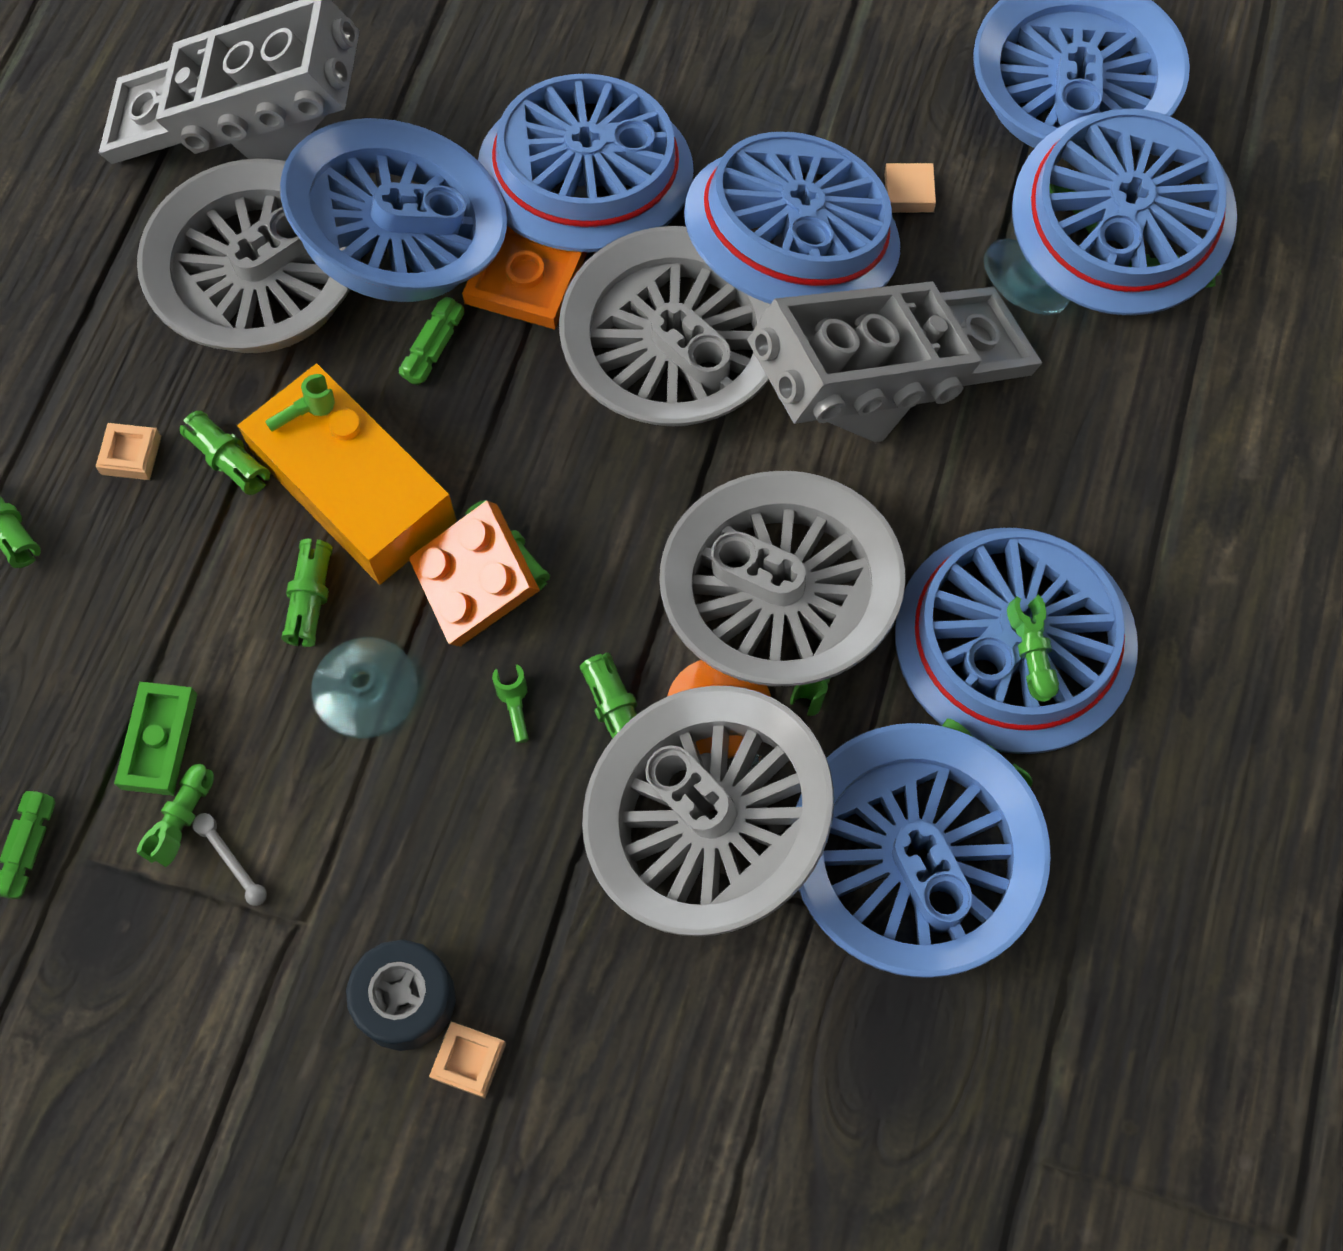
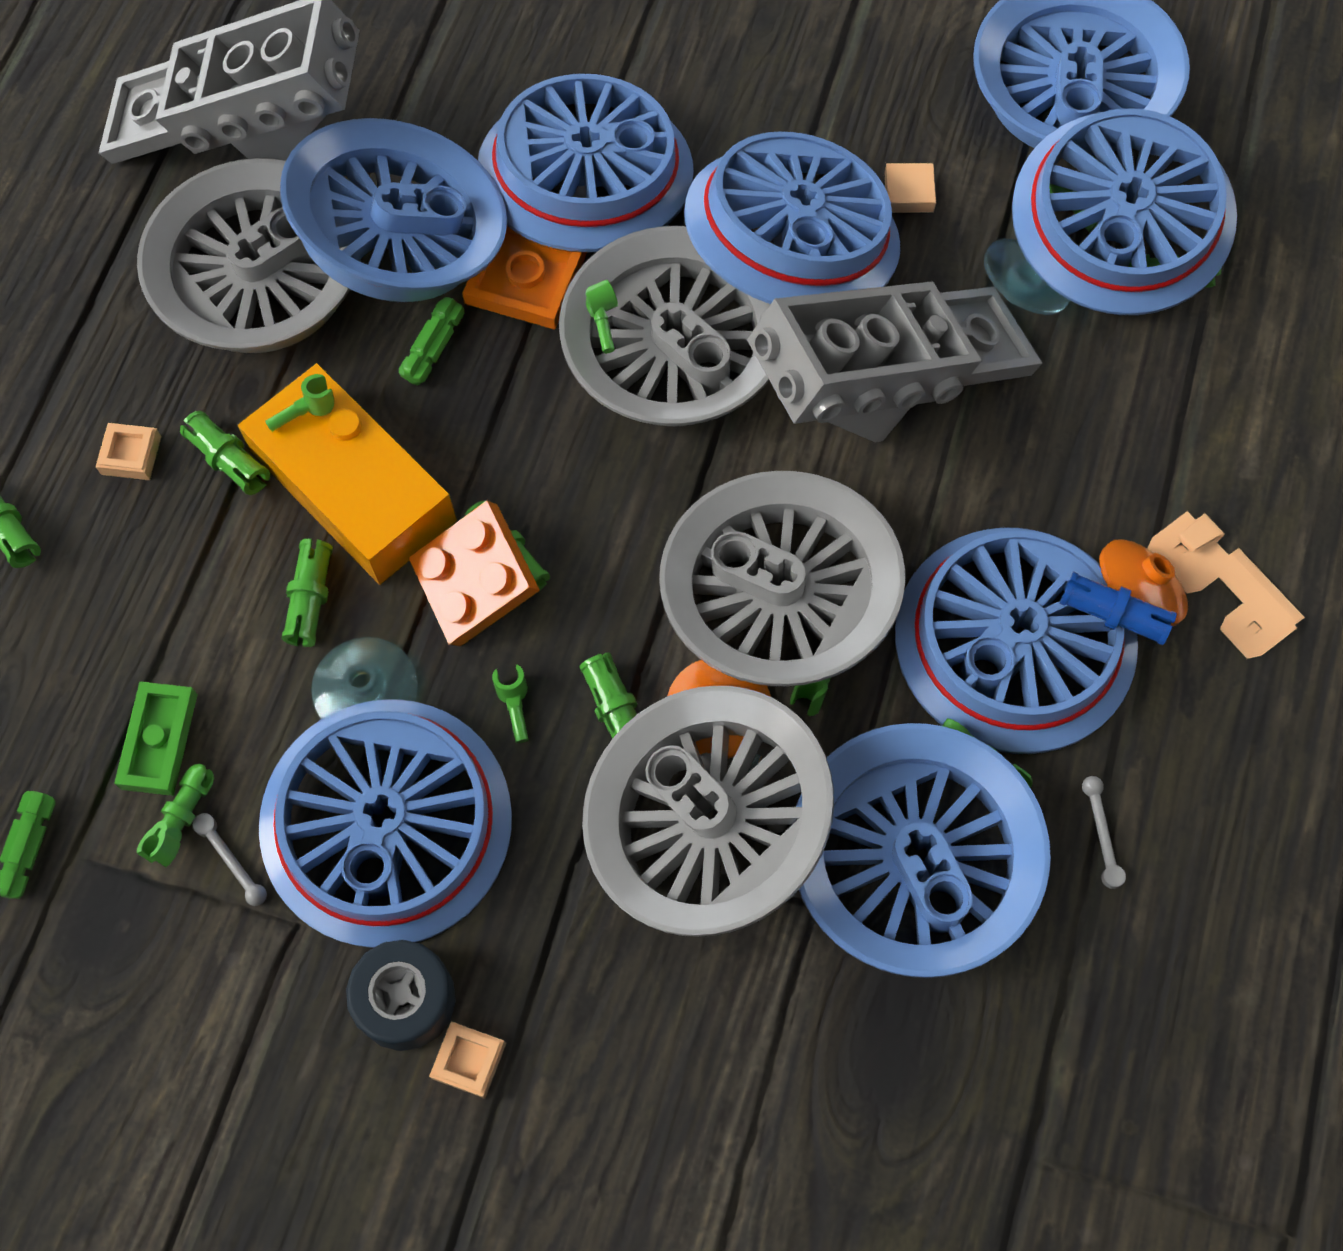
bright green piece [1007,594,1059,702] -> none
none -> medium blue piece [259,700,512,948]
none -> bright green hand [586,280,618,354]
none -> blue pin [1059,571,1177,645]
none -> light grey hinge [1082,776,1126,889]
none -> orange dish [1099,539,1188,626]
none -> light nougat piece [1147,511,1305,659]

